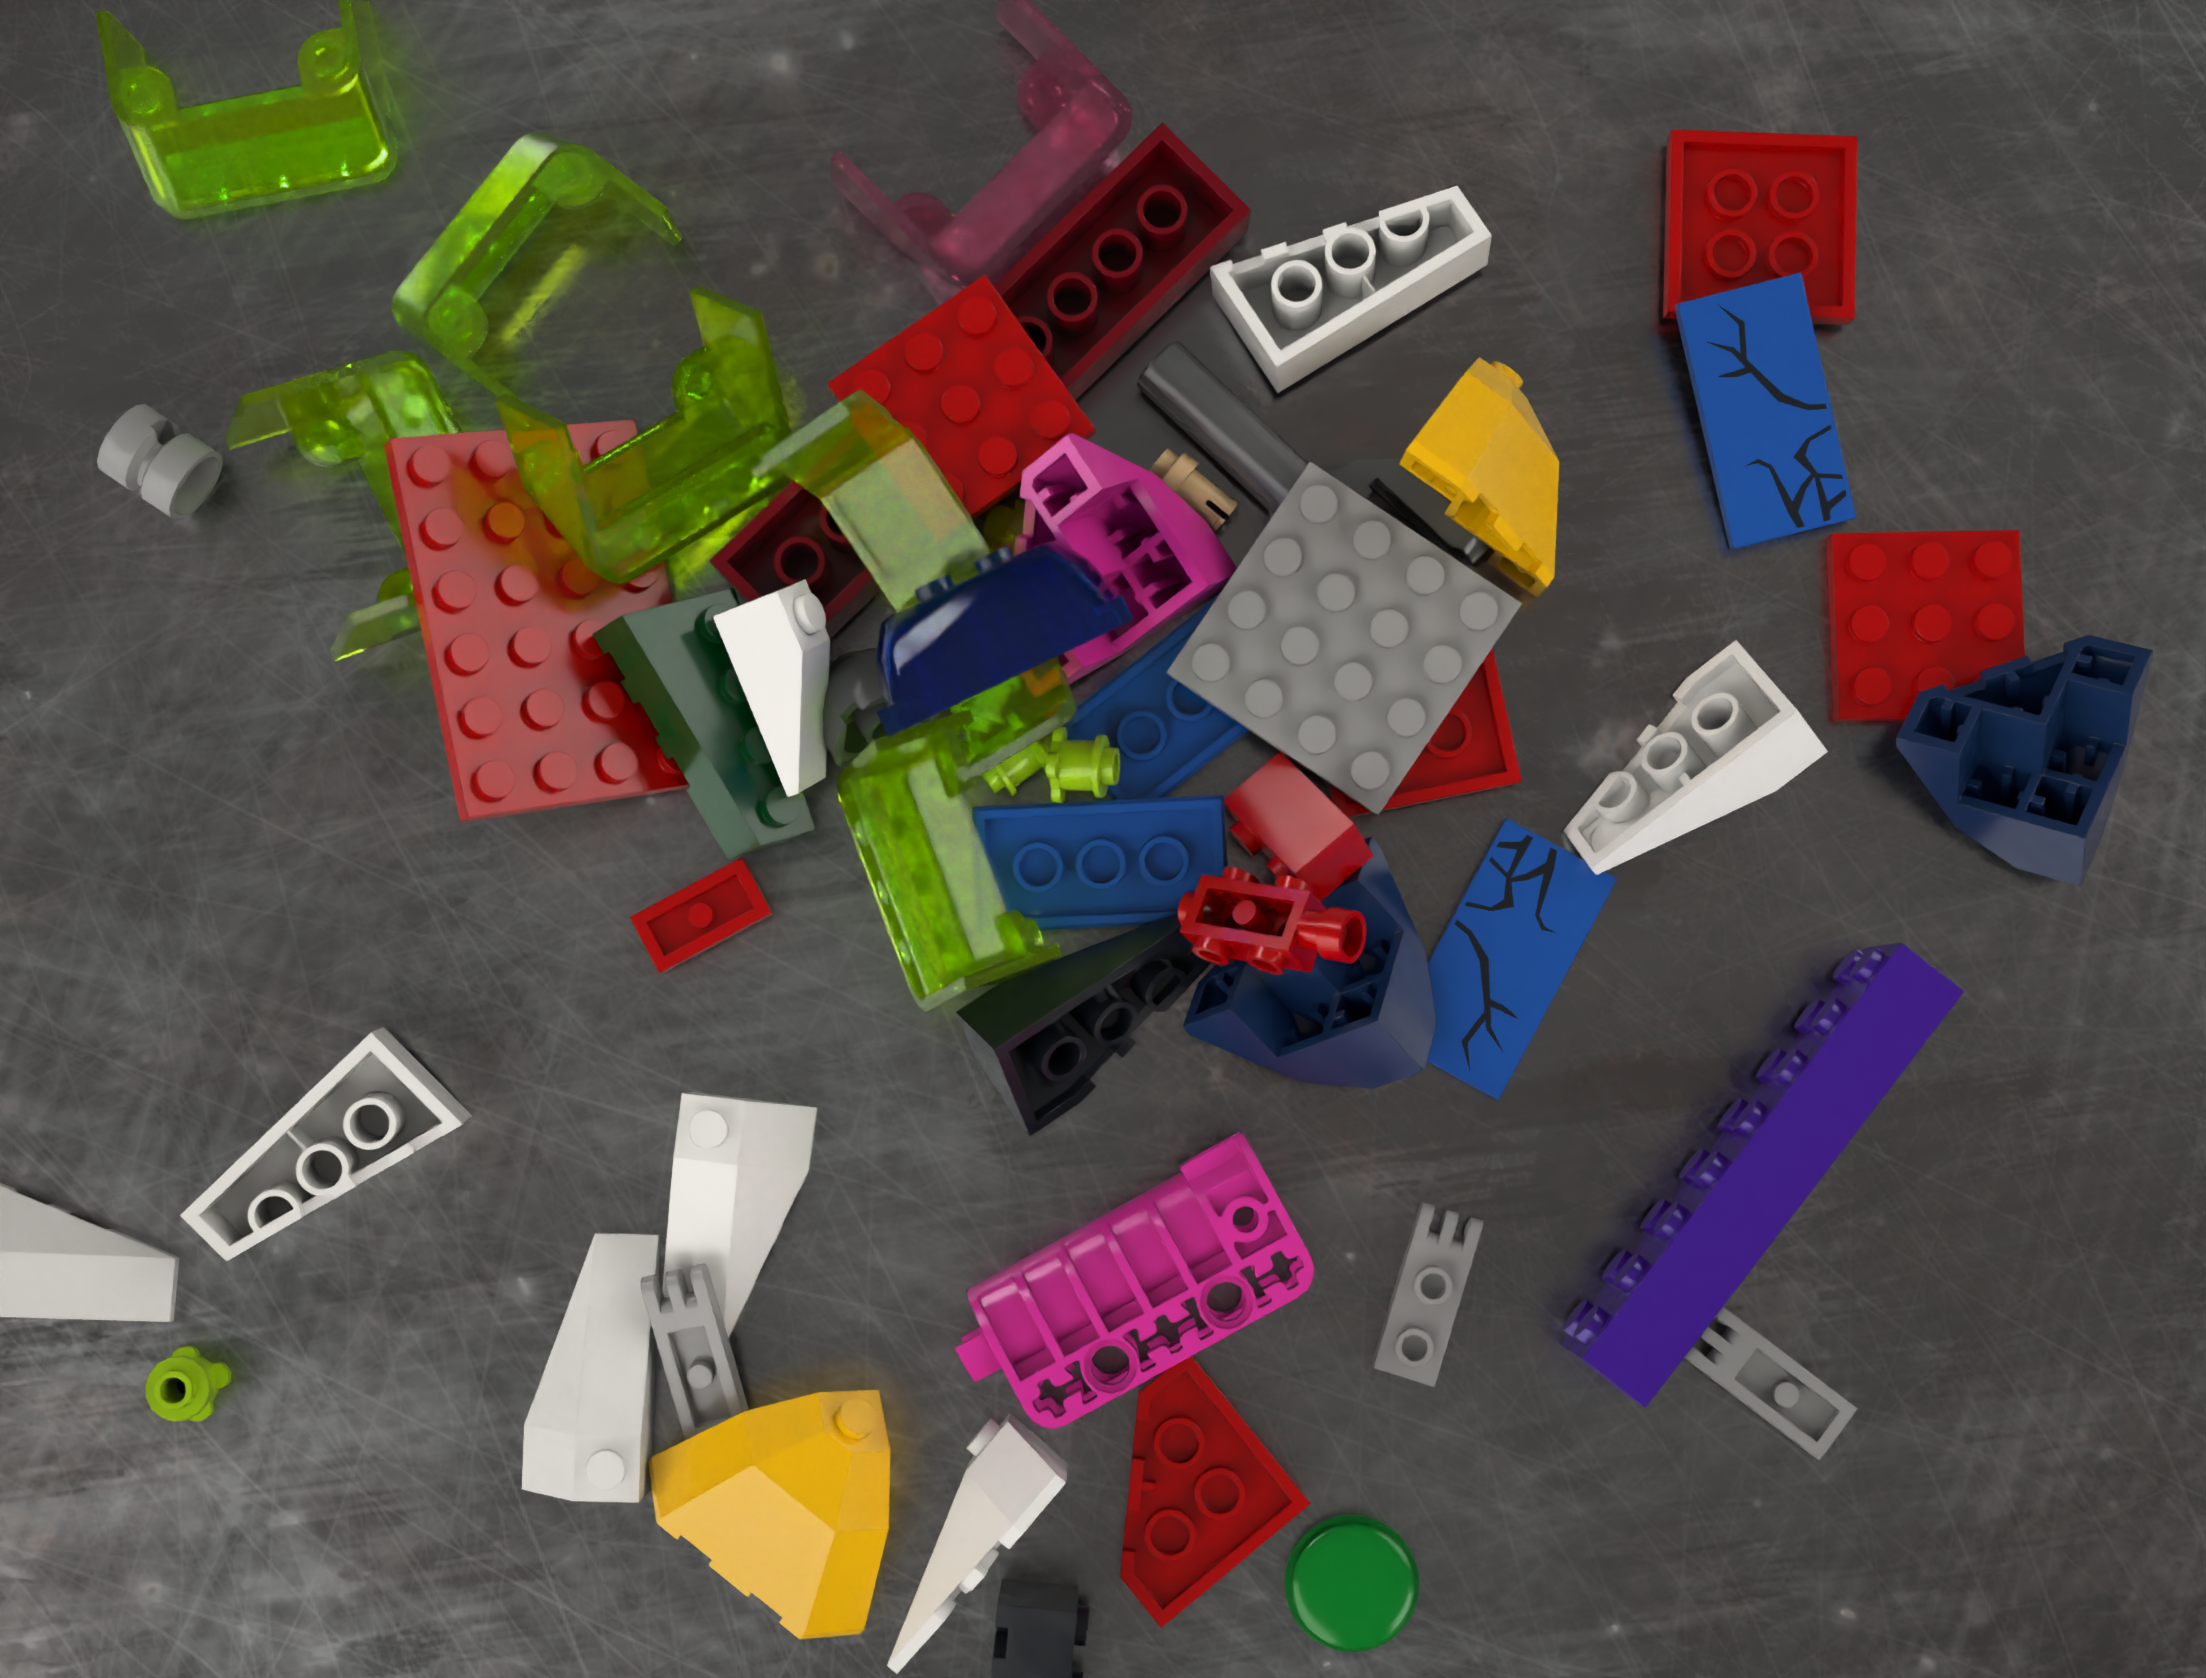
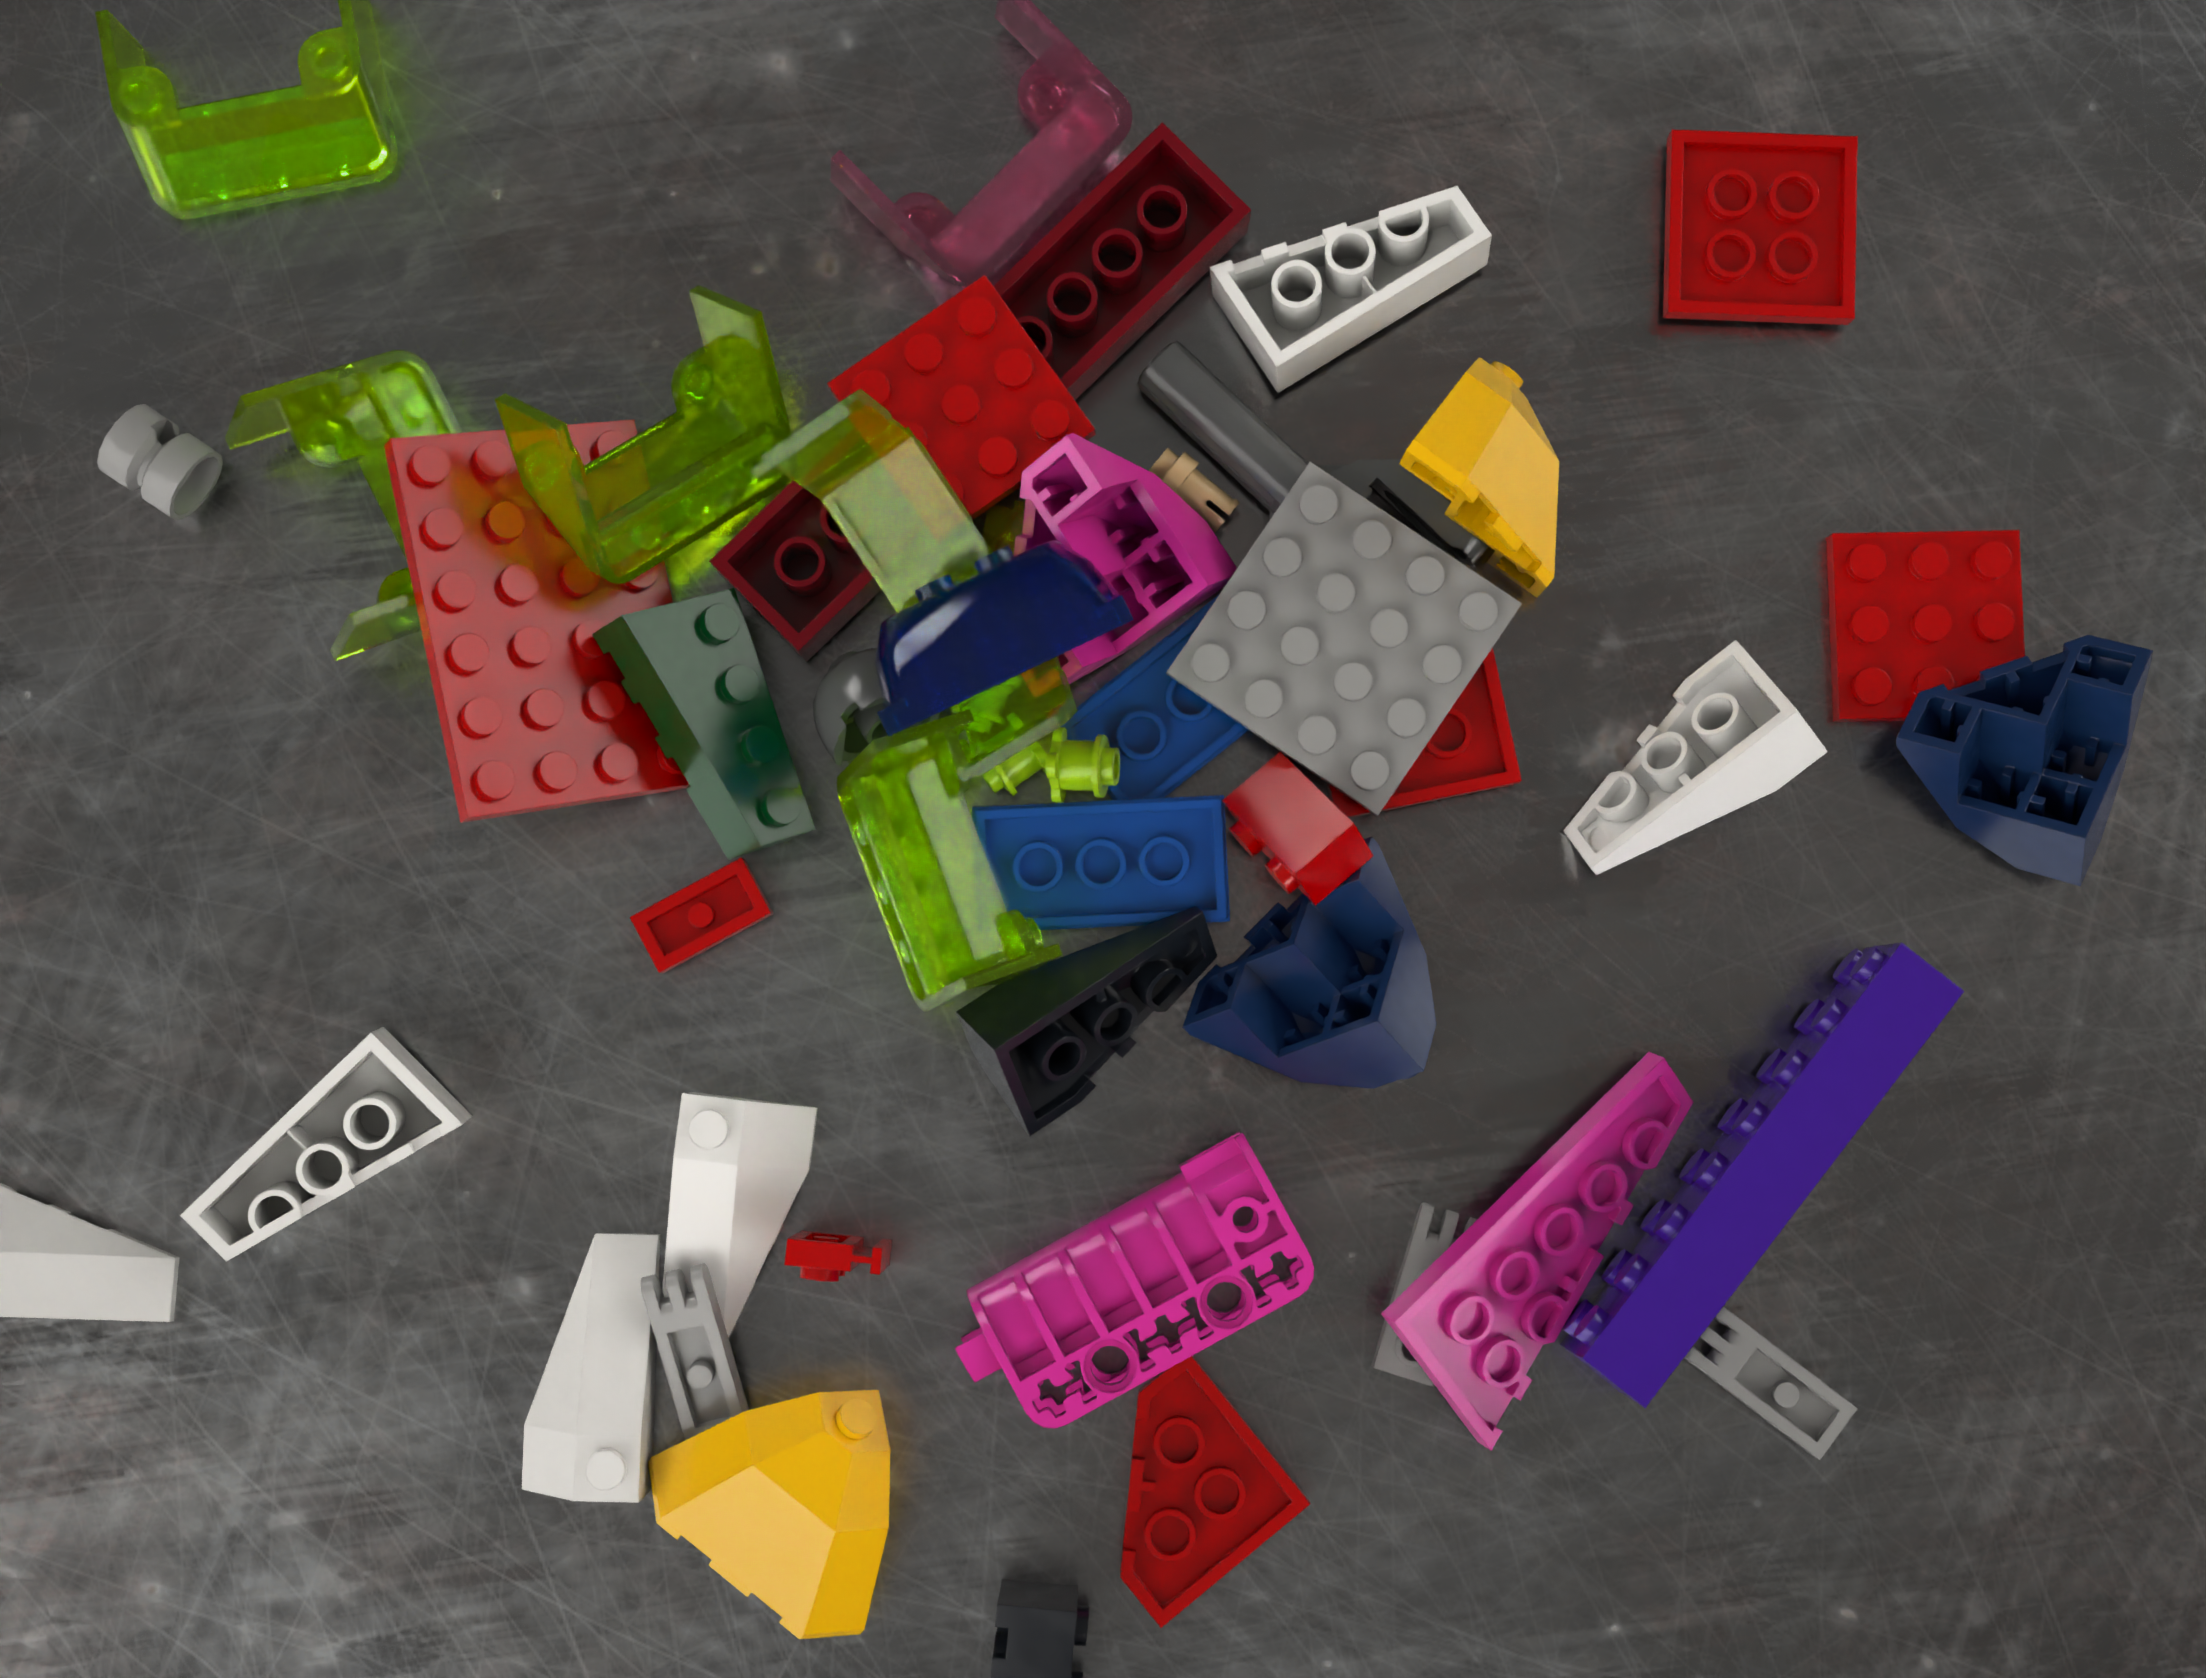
lime brick [145,1345,231,1422] -> none
clear neon green windscreen [392,132,682,428] -> none
white slope [713,579,830,797] -> none
white wedge [887,1413,1068,1674] -> none
red brick [1178,867,1367,975] -> none
green piece [1284,1513,1419,1652] -> none
blue tile [1427,818,1618,1100] -> none
blue tile [1674,272,1856,549] -> none
none -> red plate [784,1230,893,1282]
none -> dark pink wing [1381,1052,1694,1451]

